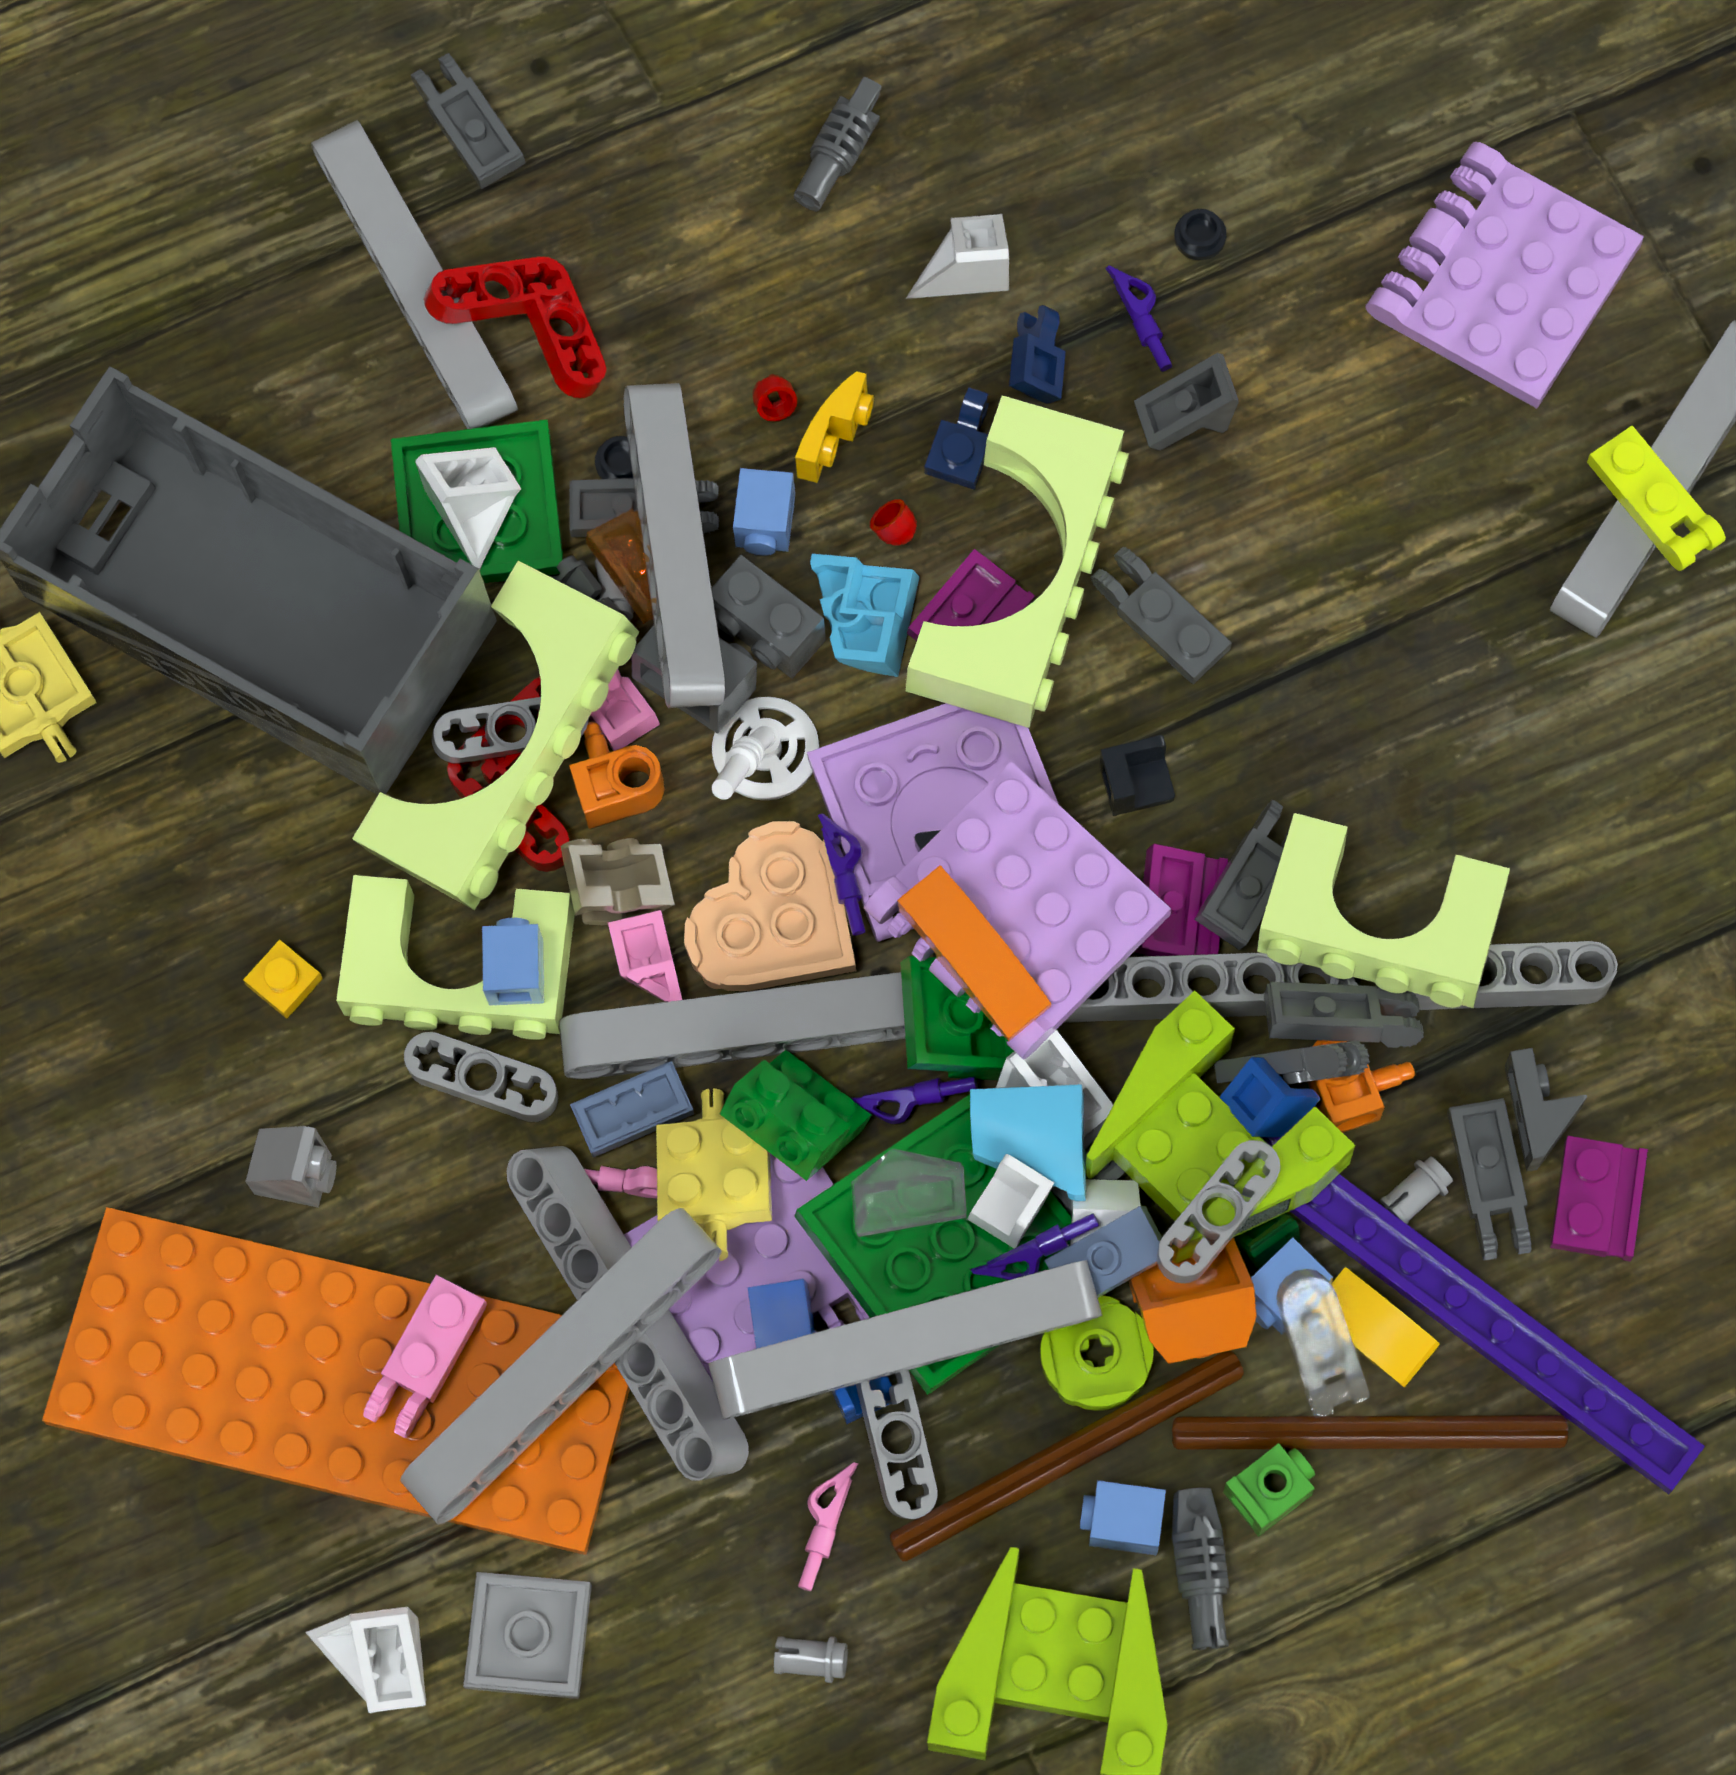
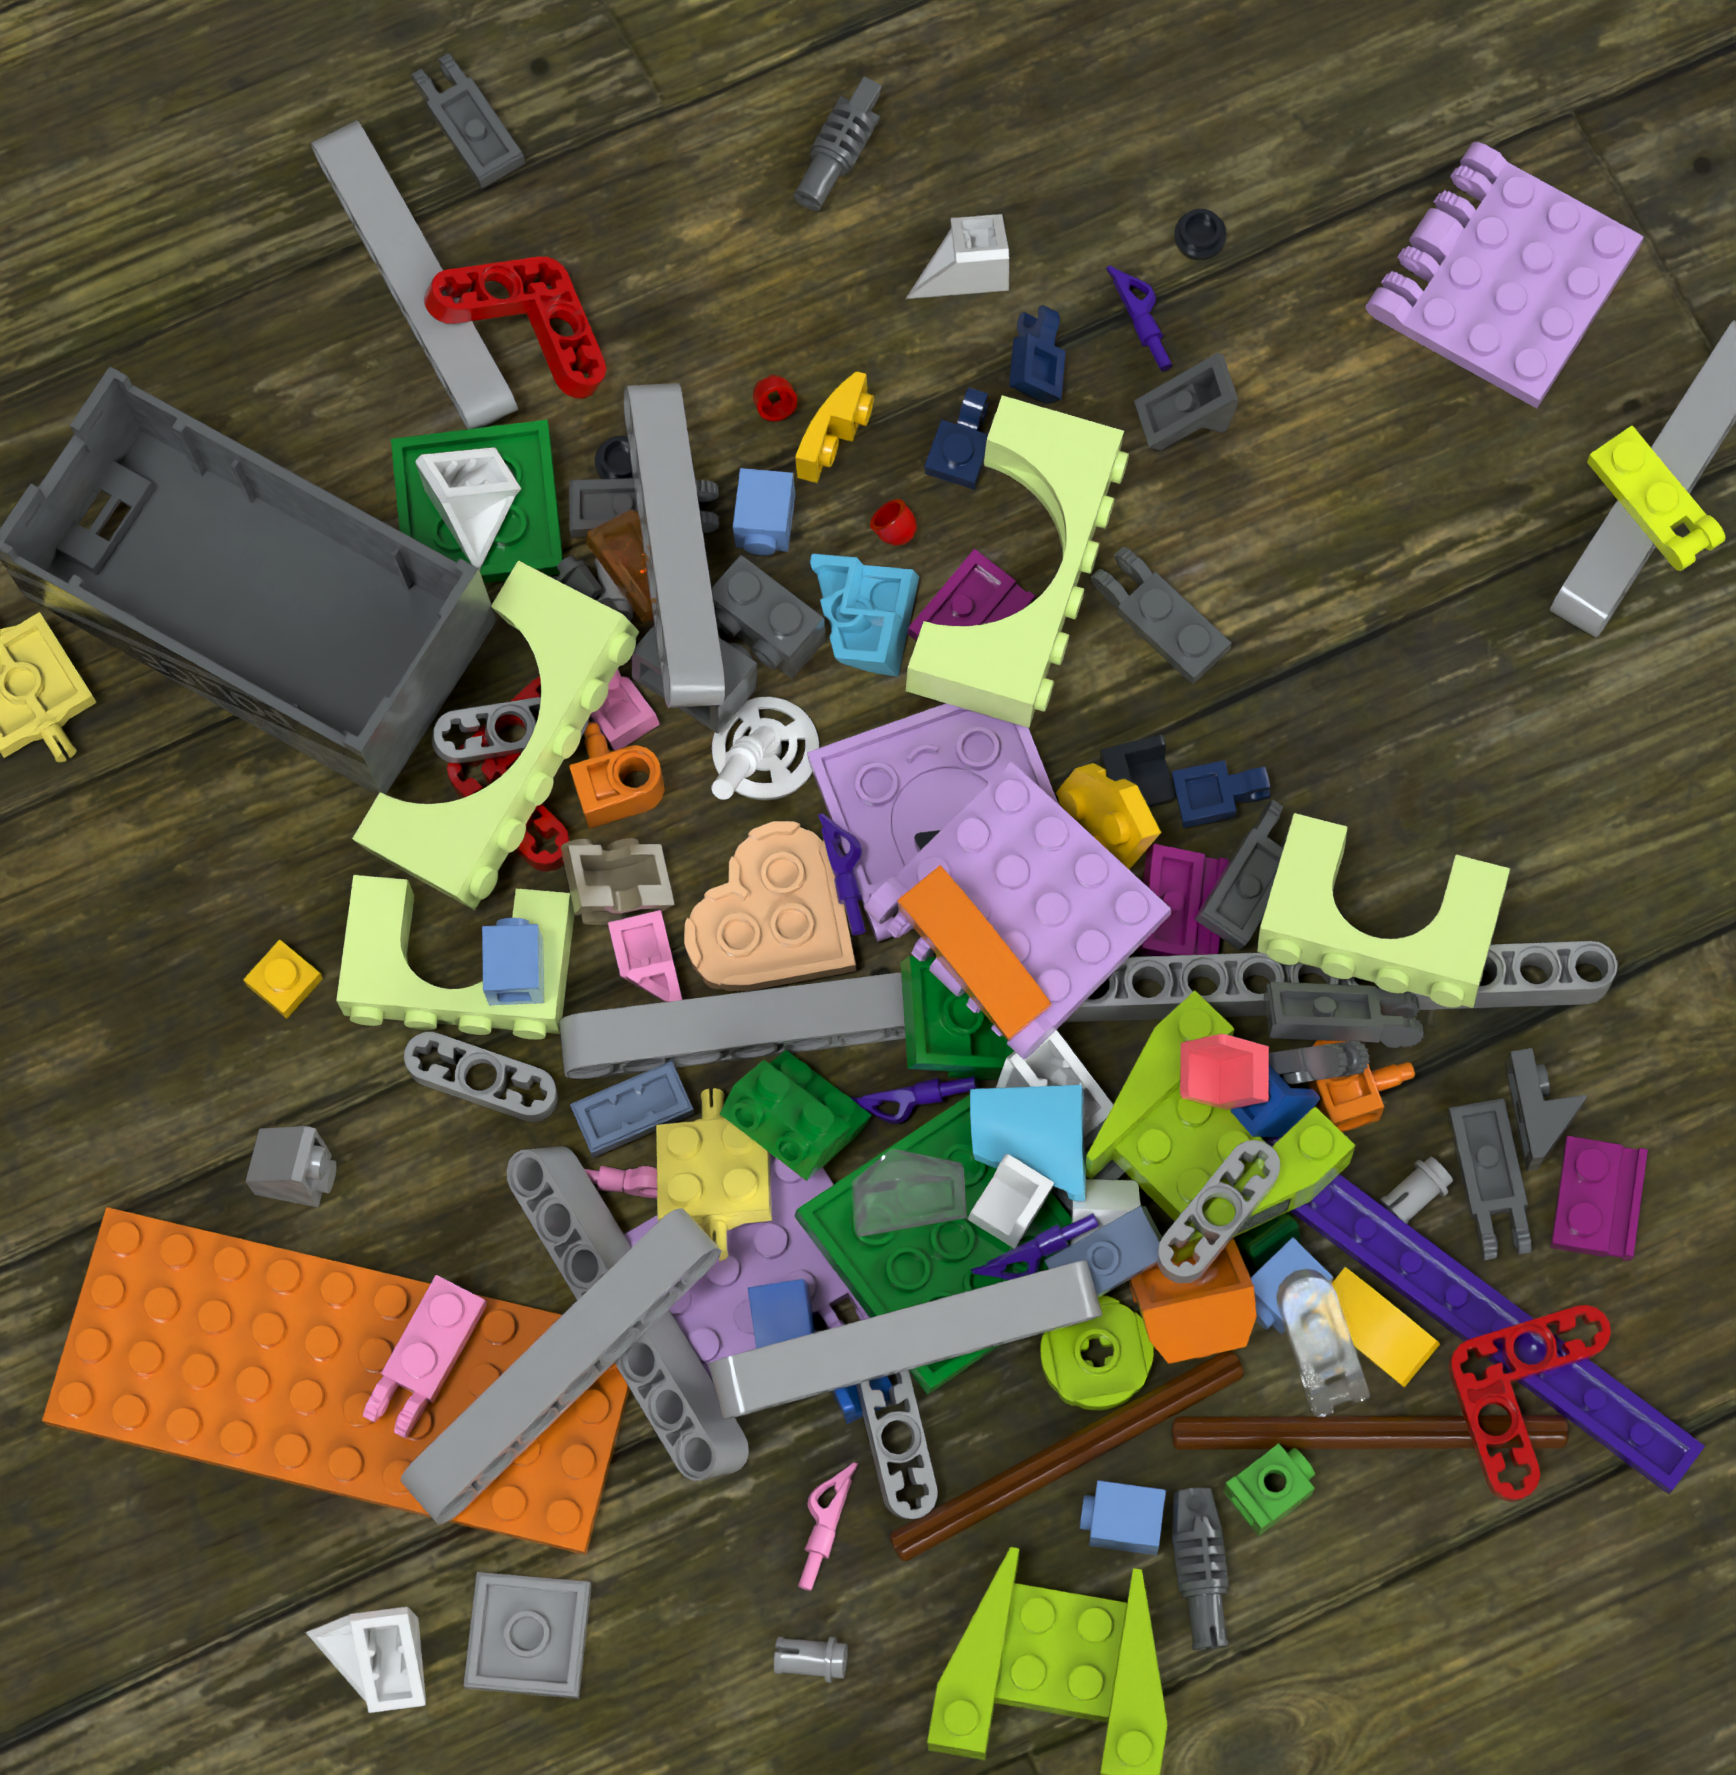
none -> yellow plate [1056,763,1161,870]
none -> dark blue plate [1172,760,1270,828]
none -> coral panel [1180,1034,1269,1110]
none -> red beam [1448,1305,1611,1502]

